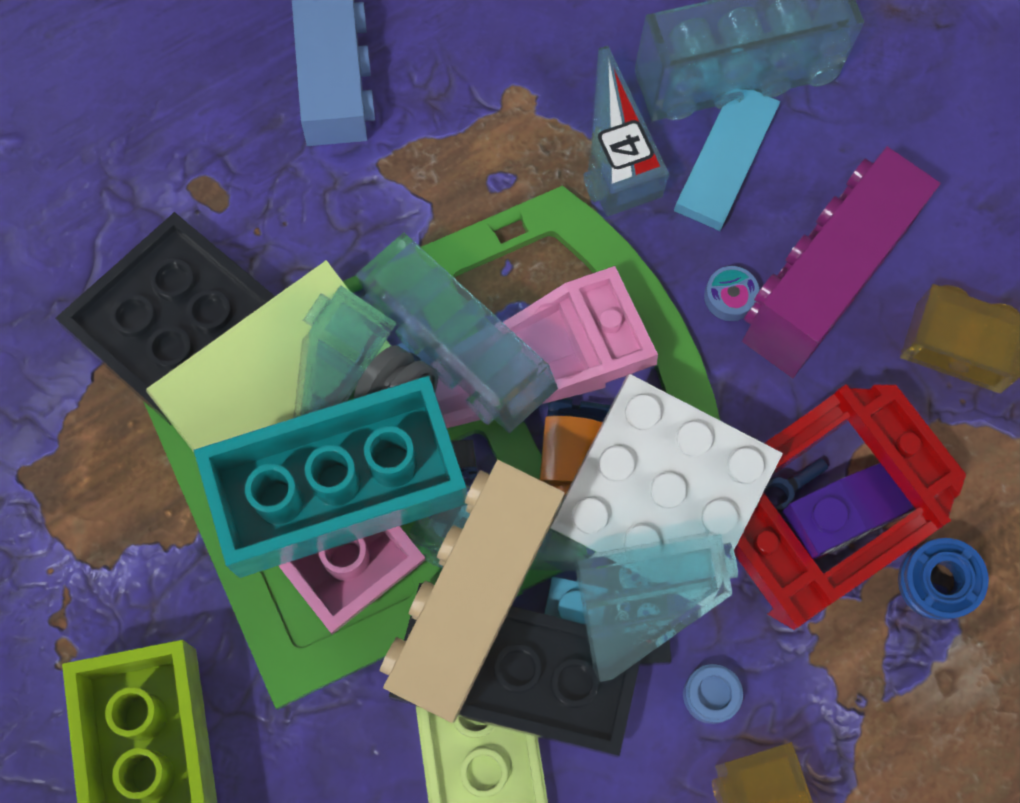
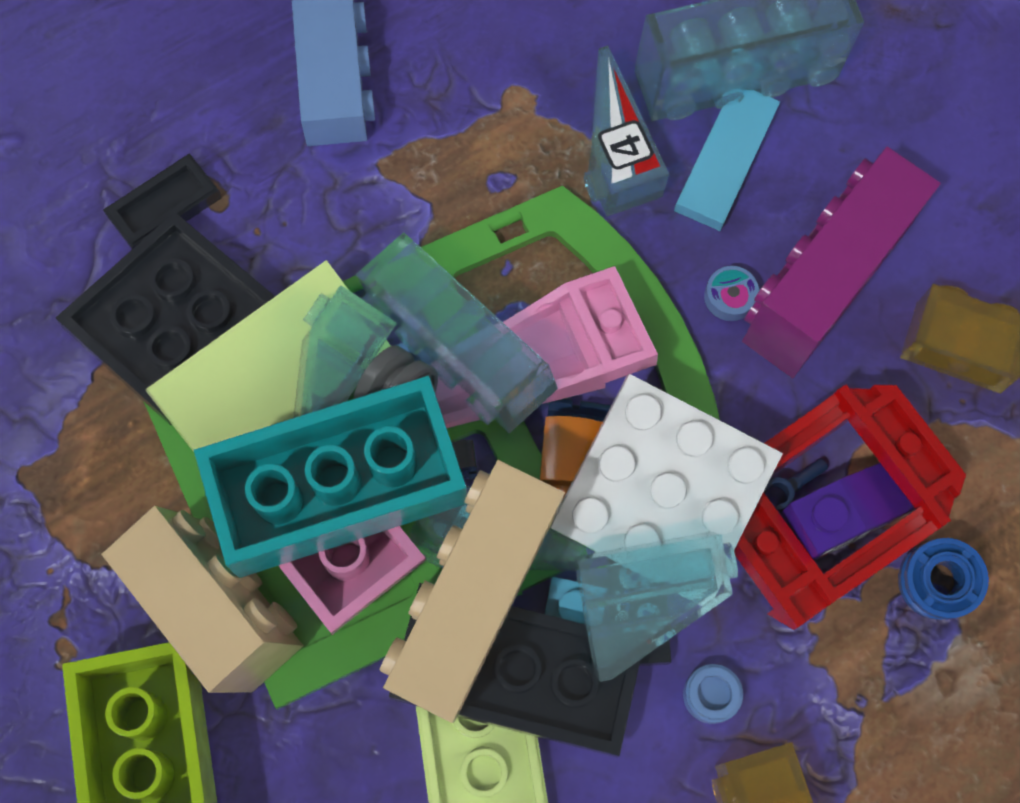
none -> tan brick [101,506,304,693]
none -> black tile [103,153,222,250]

